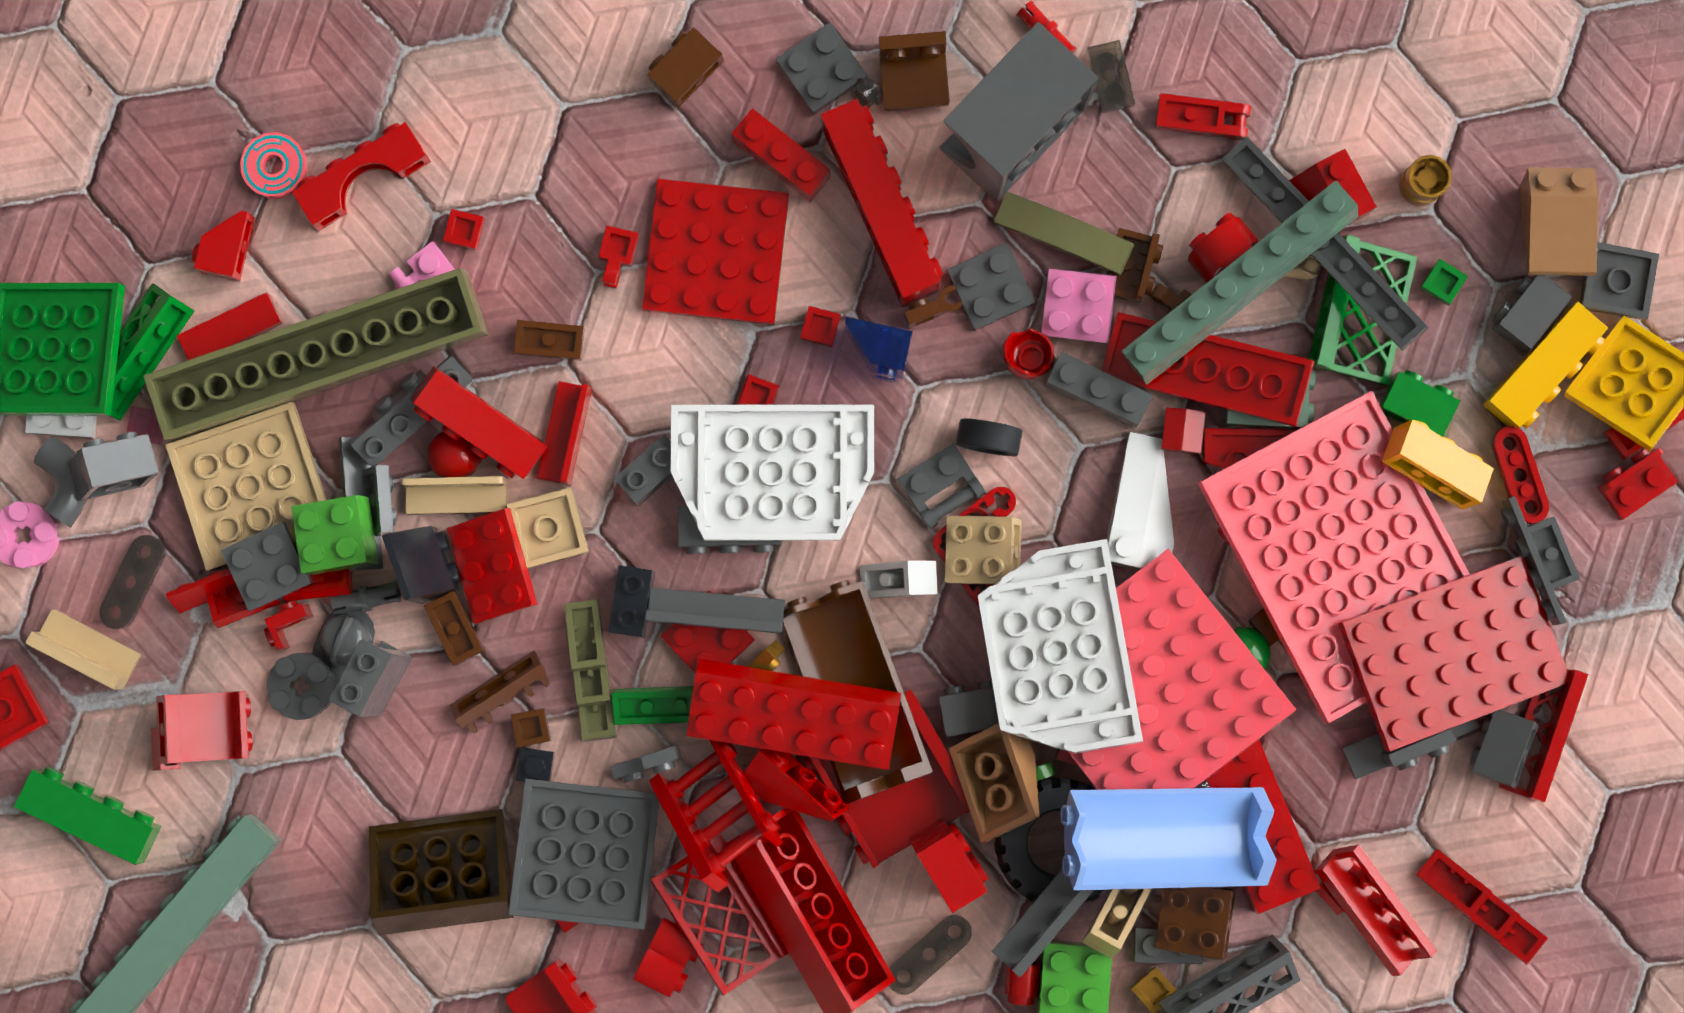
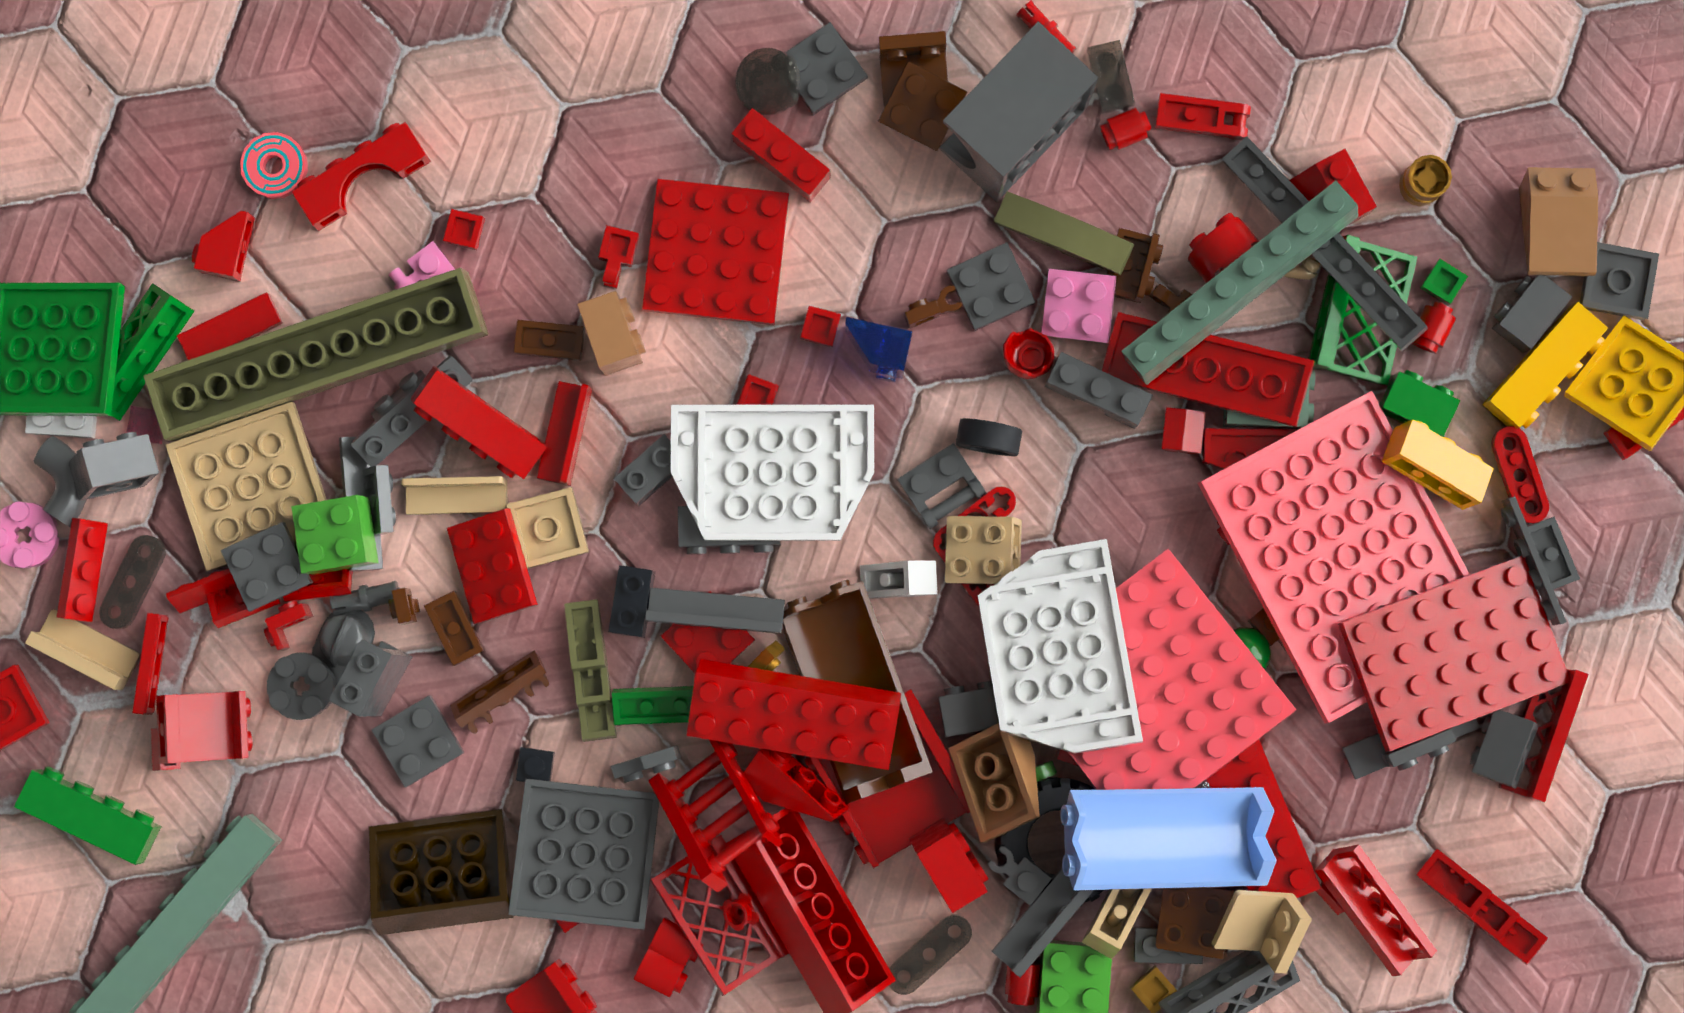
black slope [382,526,461,604] -> none
red hair [428,432,482,478] -> none
reddish brown plate [511,708,551,748] -> none
reddish brown brick [647,27,724,109] -> none
red brick [820,98,943,308] -> none
clear smoke plate [851,78,881,108] -> none
white wedge [1106,432,1174,570] -> none
red bracket [1597,447,1678,520] -> none
none -> red plate [56,518,108,622]
none -> red tile [132,613,169,715]
none -> dark grey plate [372,695,465,788]
none -> reddish brown plate [388,588,420,625]
none -> medium nougat brick [577,291,646,376]
none -> red plate [723,892,759,931]
none -> clear smoke tile [735,48,801,115]
none -> reddish brown plate [878,61,967,151]
none -> dark grey plate [988,846,1051,906]
none -> red brick [1100,107,1152,150]
none -> tan bracket [1212,890,1312,974]
none -> red brick [1412,302,1456,354]

